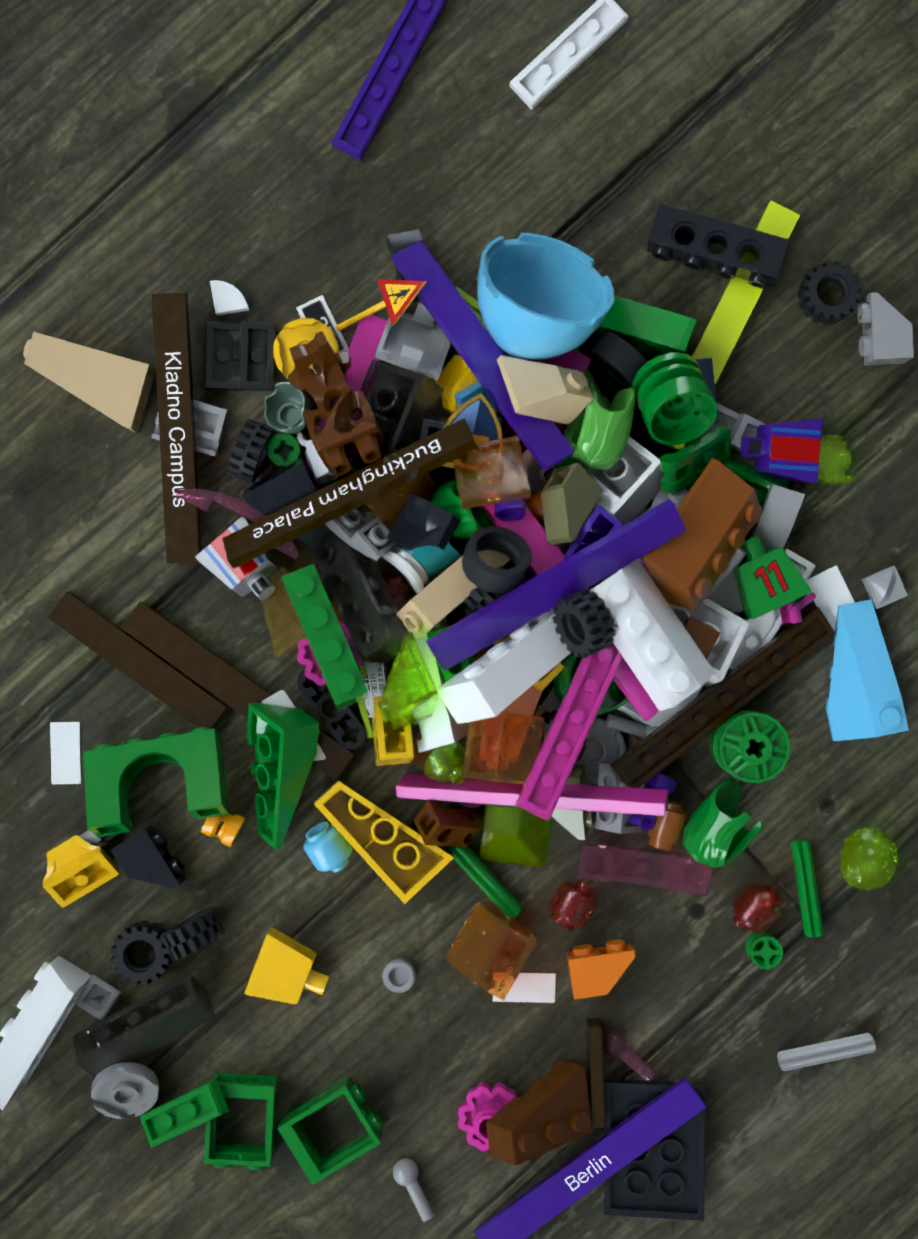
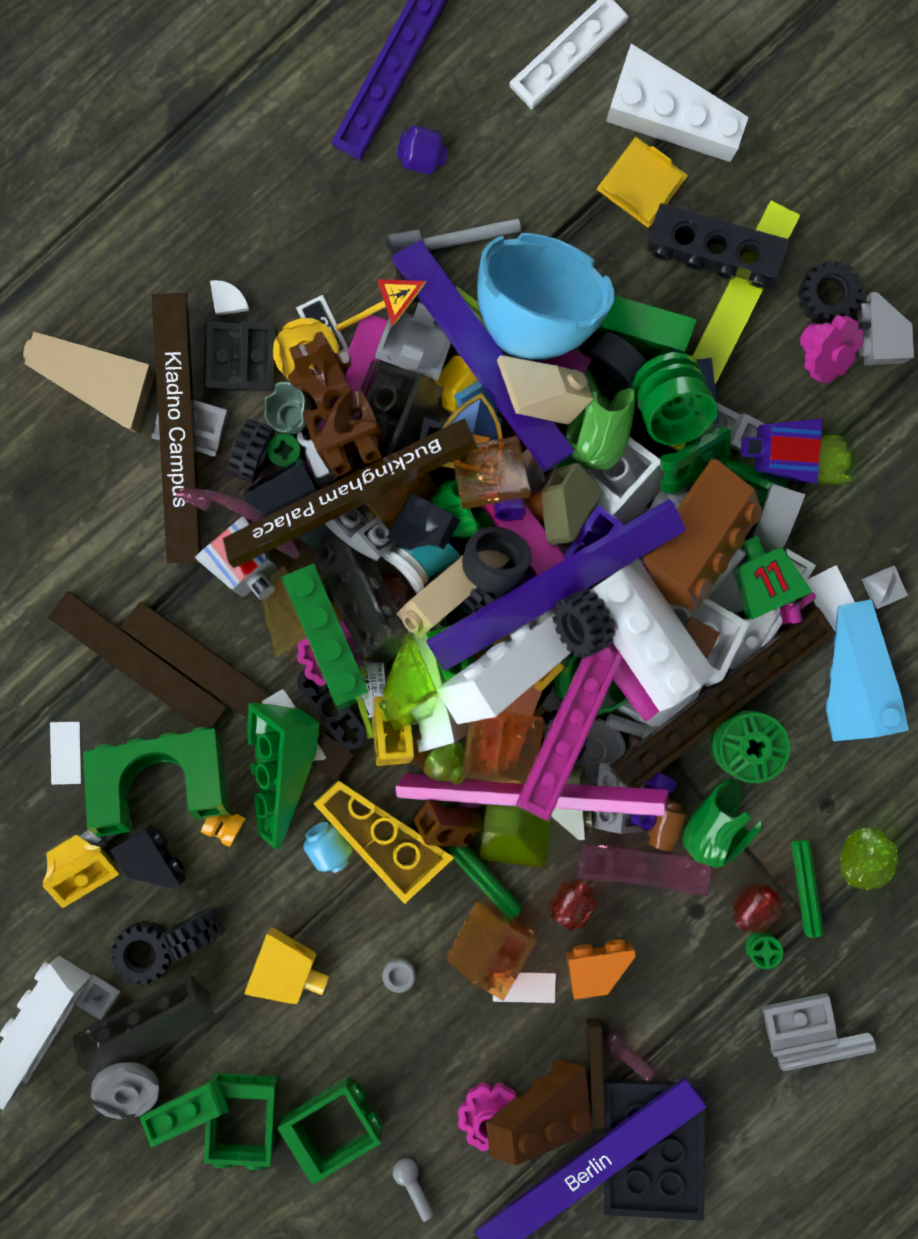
none -> dark purple head [396,126,447,175]
none -> light grey bar [423,218,521,251]
none -> yellow piece [596,137,688,229]
none -> white wedge [606,44,748,162]
none -> light grey plate [762,993,839,1057]
none -> dark pink plant [800,315,863,383]

